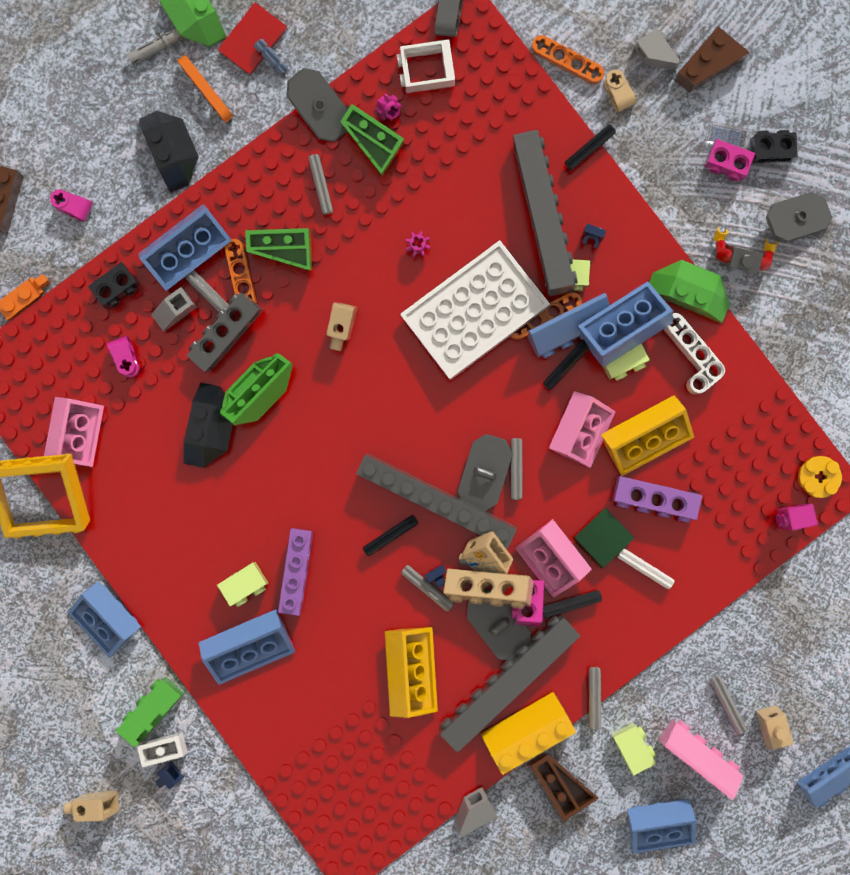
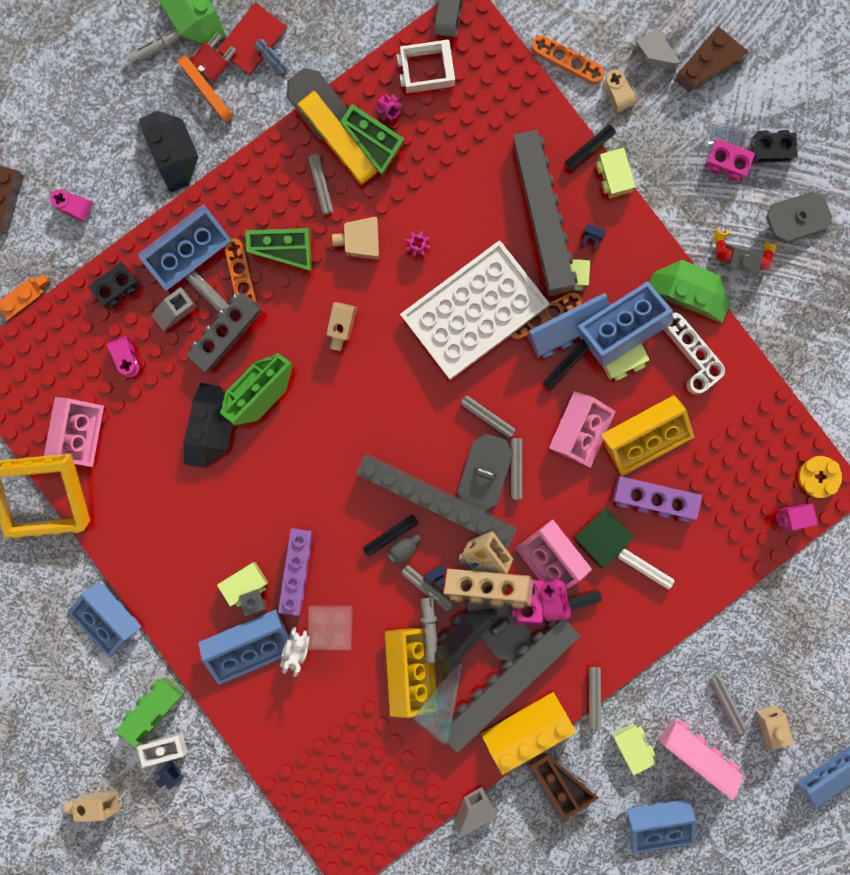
none -> red piece [190,33,236,82]
none -> dark grey bracket [239,589,268,616]
none -> white pin [280,627,309,677]
none -> yellow beam [297,91,378,185]
none -> clear brick [308,605,353,650]
none -> tan torso [332,217,379,260]
none -> dark grey plant [386,534,422,565]
none -> clear light blue wing [413,662,462,746]
none -> light grey pin [420,597,439,663]
none -> black wedge [437,609,498,680]
none -> light grey axle [461,396,515,438]
none -> dark pink piece [540,579,571,622]
none -> yellowish green brick [596,148,635,198]

